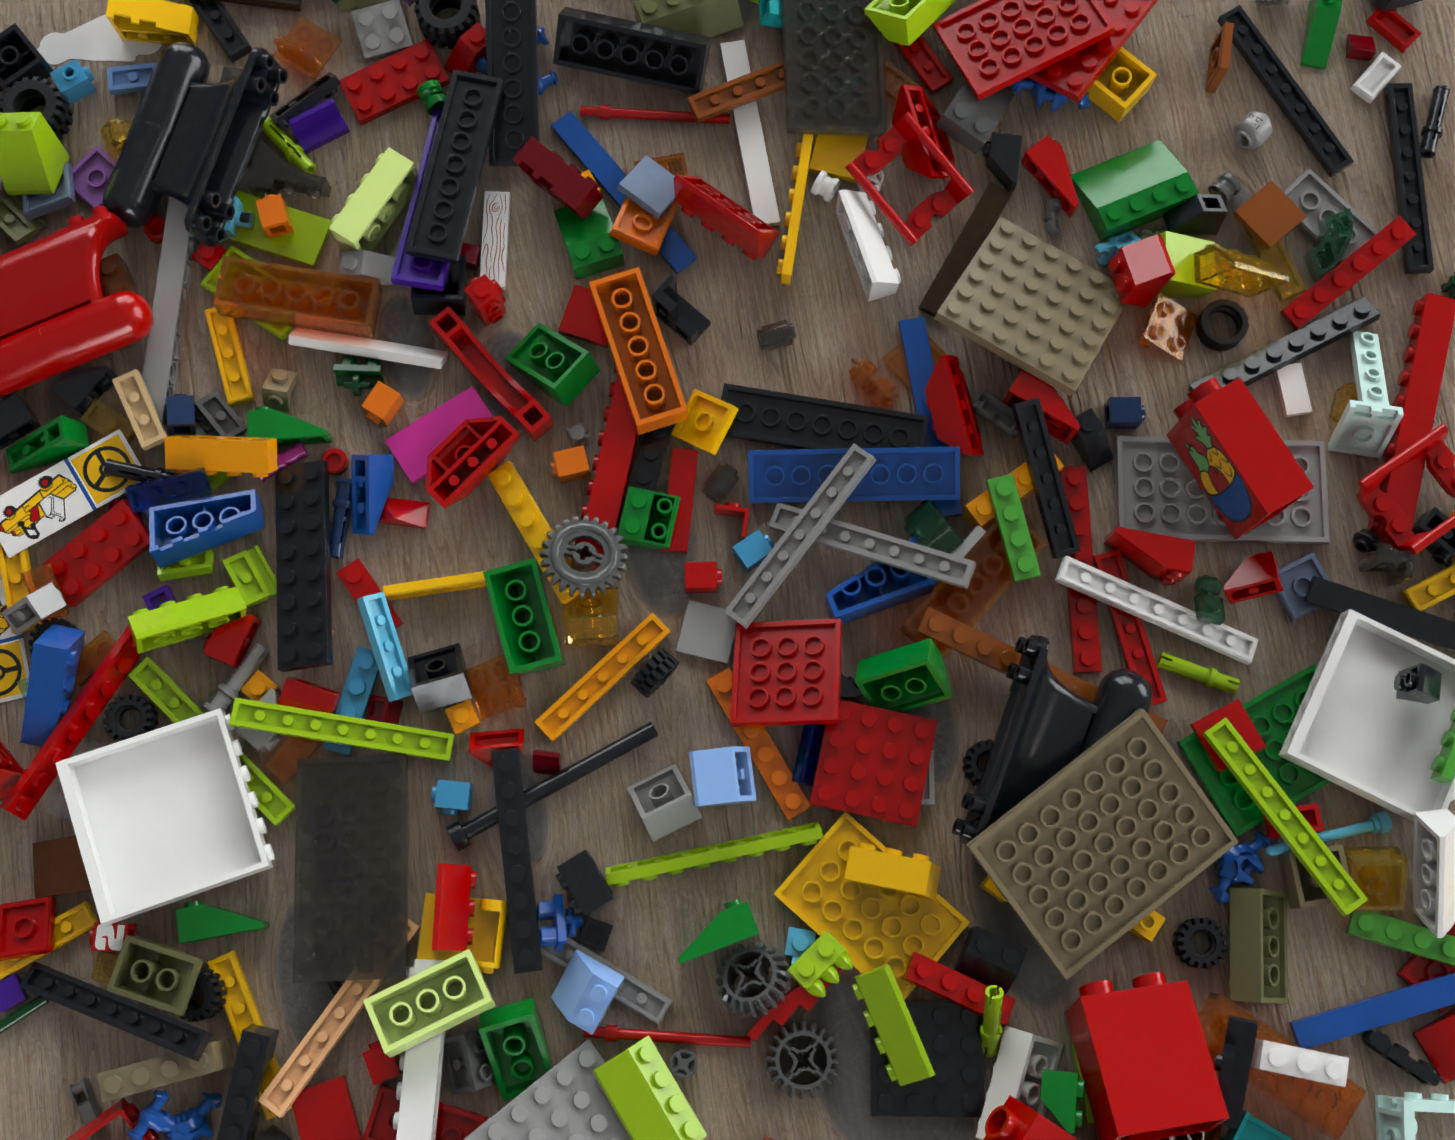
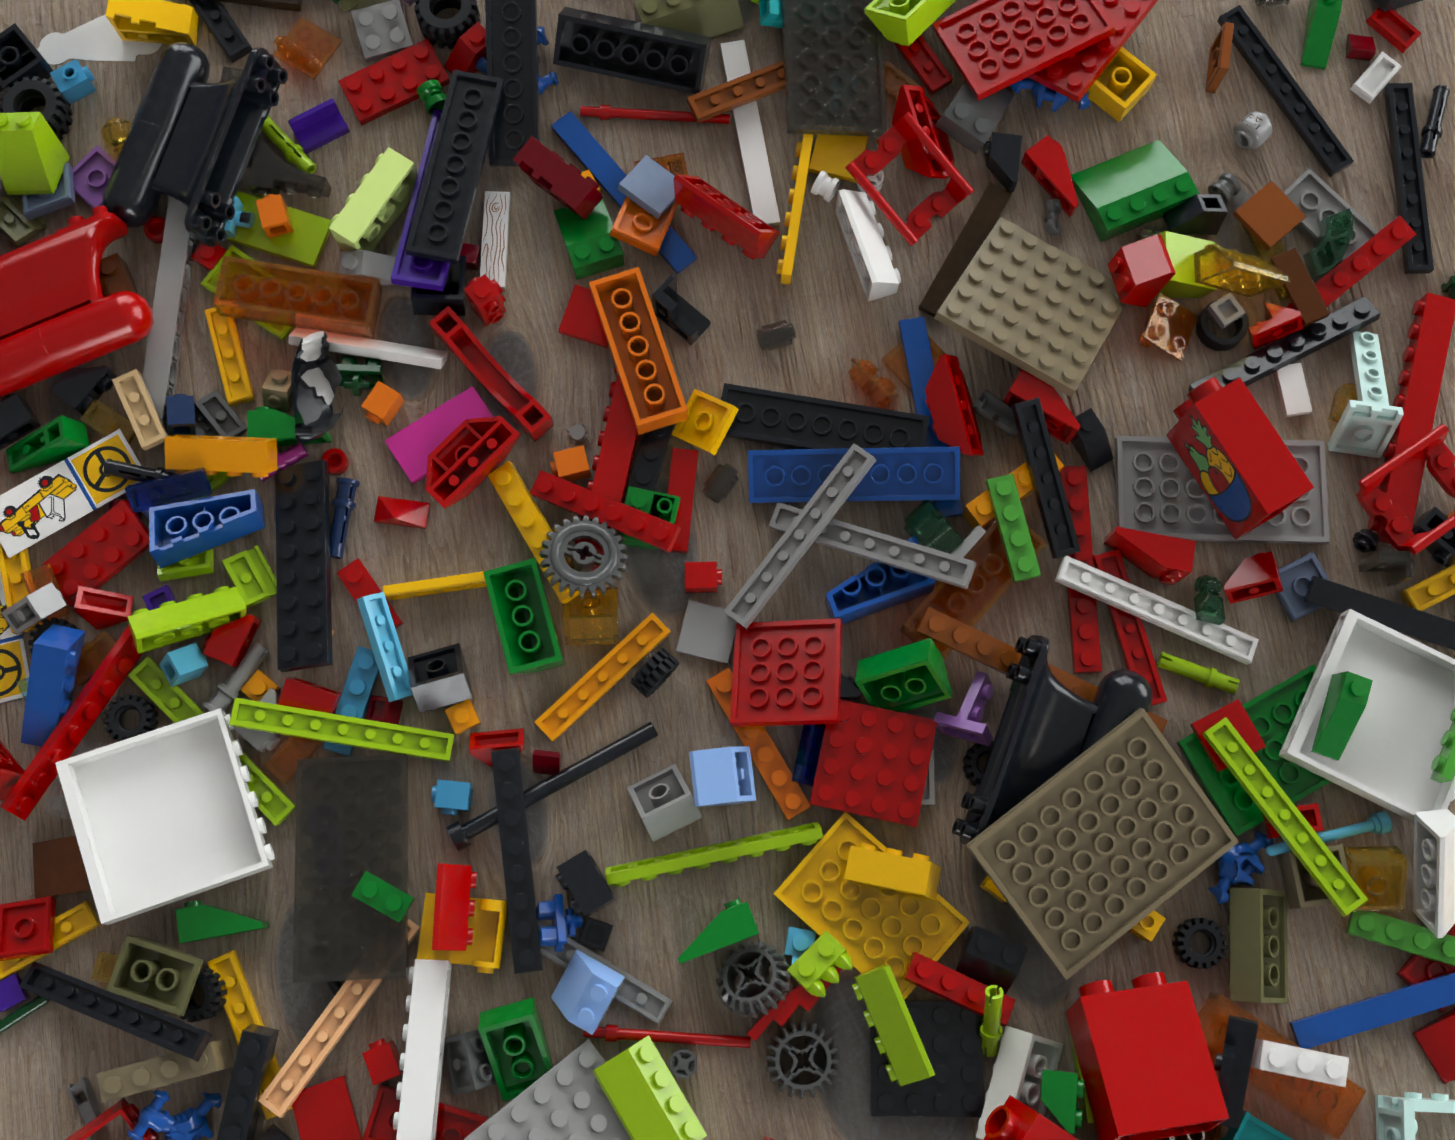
brick [89,922,137,952] -> none
medium blue plate [107,62,157,95] -> none
black plate [270,72,341,128] -> none
blue slope [351,454,394,535] -> none
yellowish green brick [363,949,496,1058] -> none
clear orange hinge [467,655,527,720] -> none
green slope [504,323,600,407] -> none
red bracket [714,502,749,541] -> none
dark azure brick [732,529,774,573] -> none
medium azure plate [1094,231,1142,265] -> none
dark blue brick [1104,397,1146,429] -> none
black hinge [1361,1030,1442,1086] -> none
black slope [1394,663,1442,704] -> none
none -> red slope [74,586,134,630]
none -> medium azure brick [159,643,208,687]
none -> black animal [291,331,344,442]
none -> green plate [351,871,415,923]
none -> red plate [529,470,681,553]
none -> medium lavender bracket [934,671,994,746]
none -> light grey plate [1207,292,1246,329]
none -> red slope [1248,303,1303,350]
none -> reddish brown tile [1270,248,1330,327]
none -> green slope [1311,671,1373,761]

